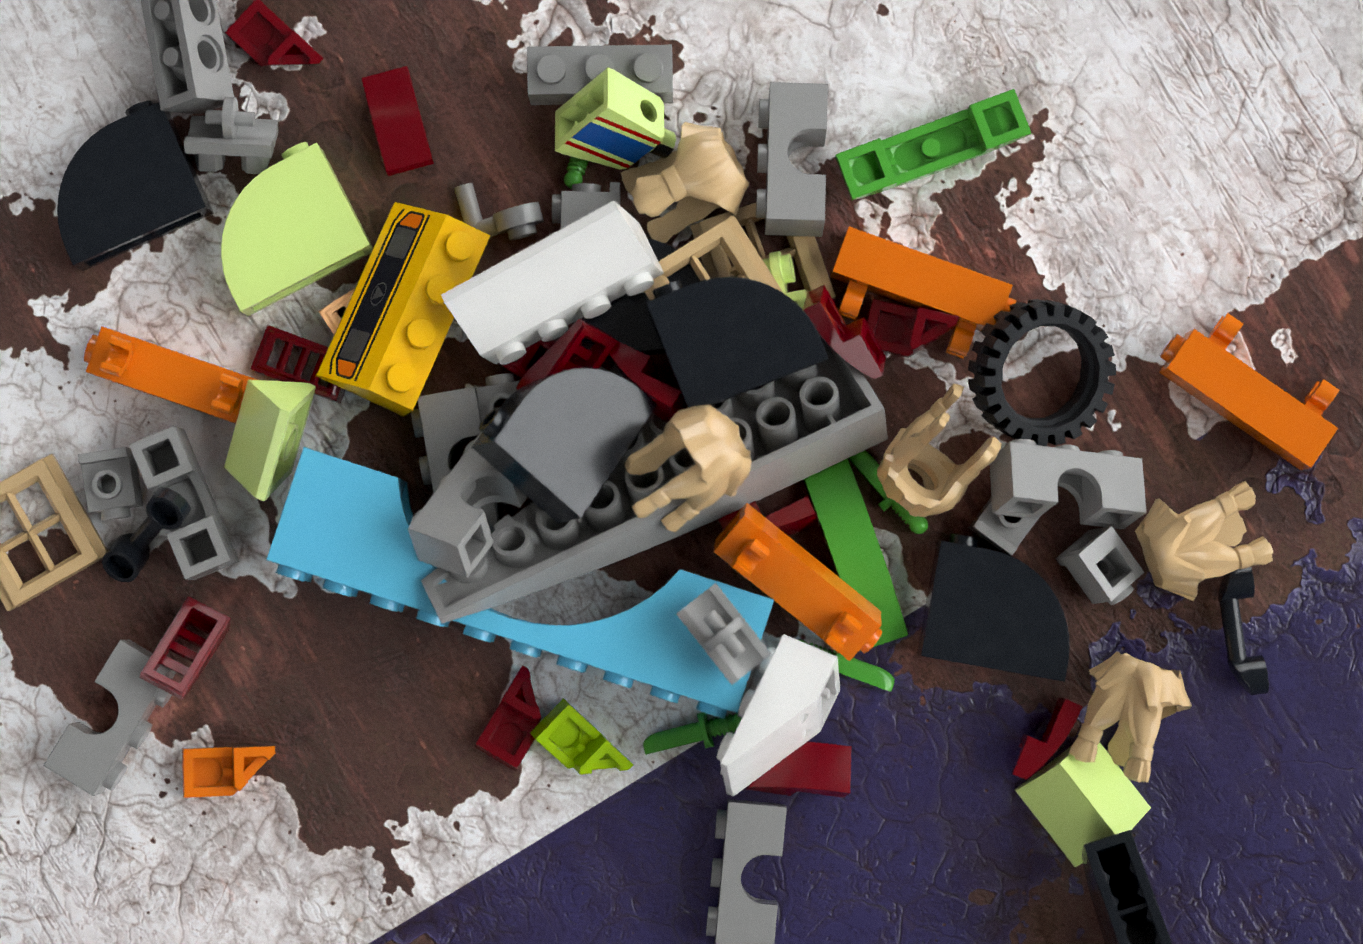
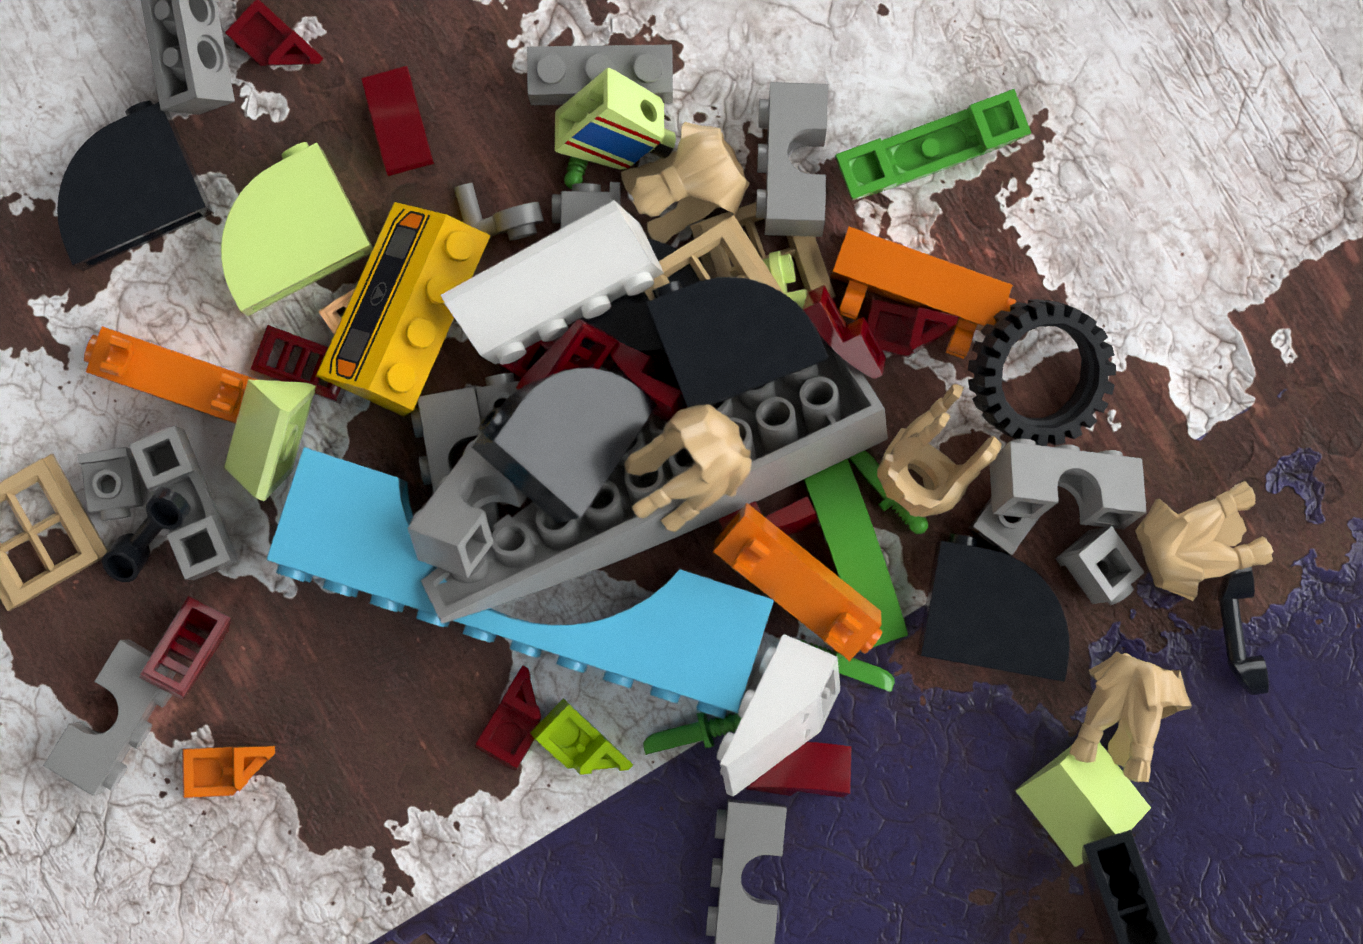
light grey hips [184,97,279,174] -> none
light grey hips [677,583,771,685] -> none
dark red slope [1011,697,1083,780] -> none
orange brick [1159,313,1339,470] -> none

